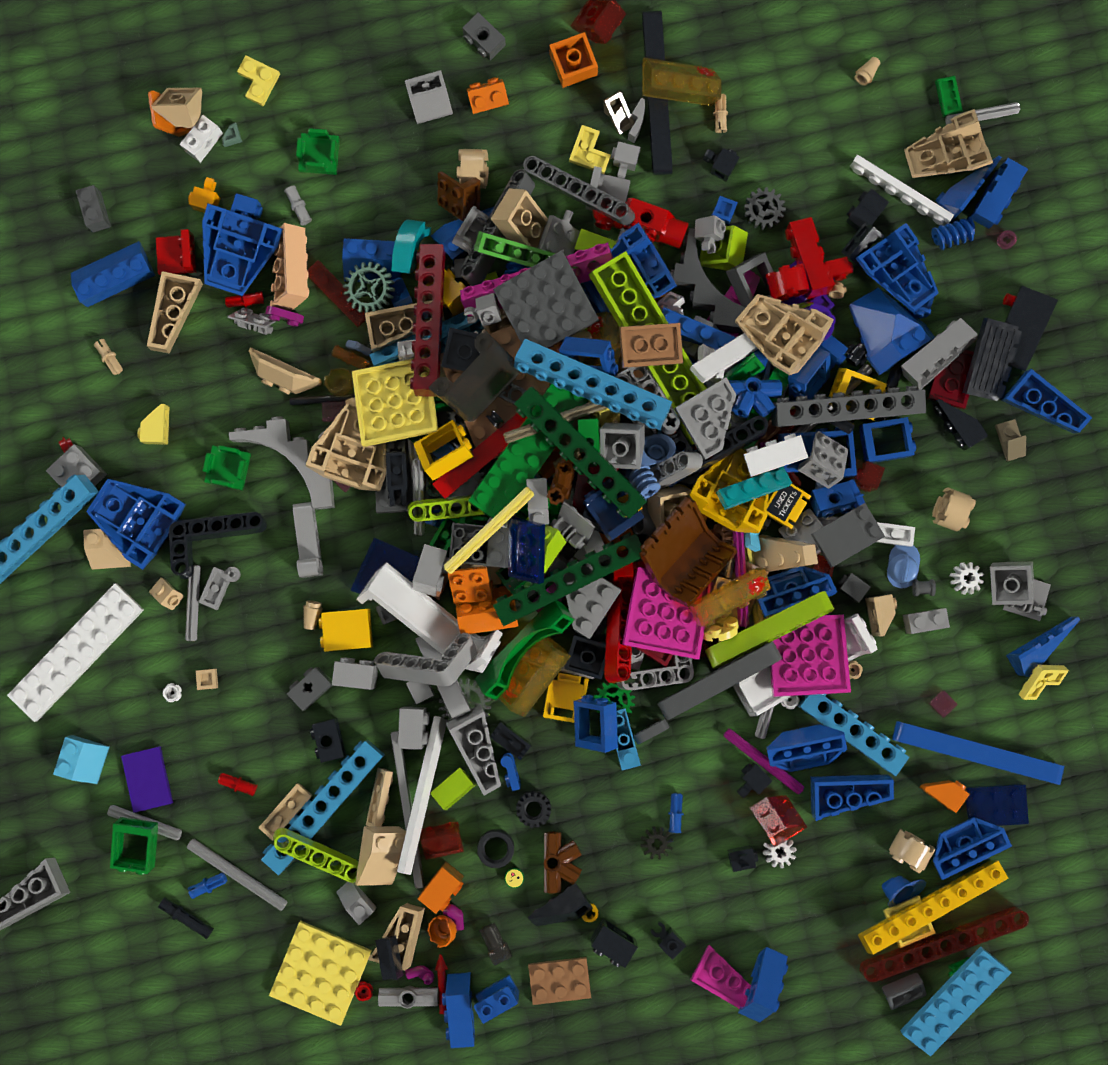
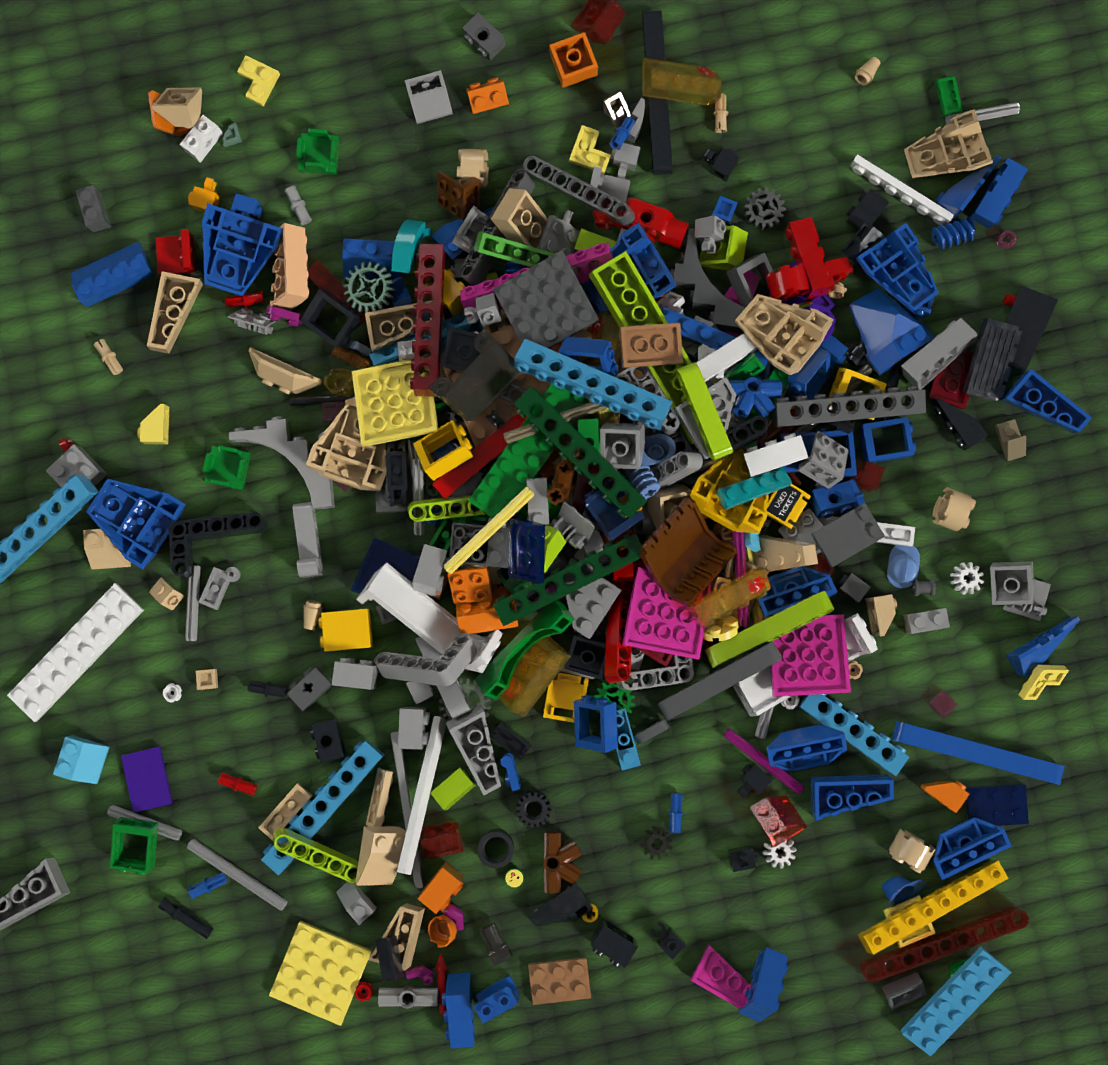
none -> black axle [247,680,287,698]
none -> black window [300,289,362,348]
none -> blue axle [610,116,635,150]
none -> lime beam [676,362,733,461]

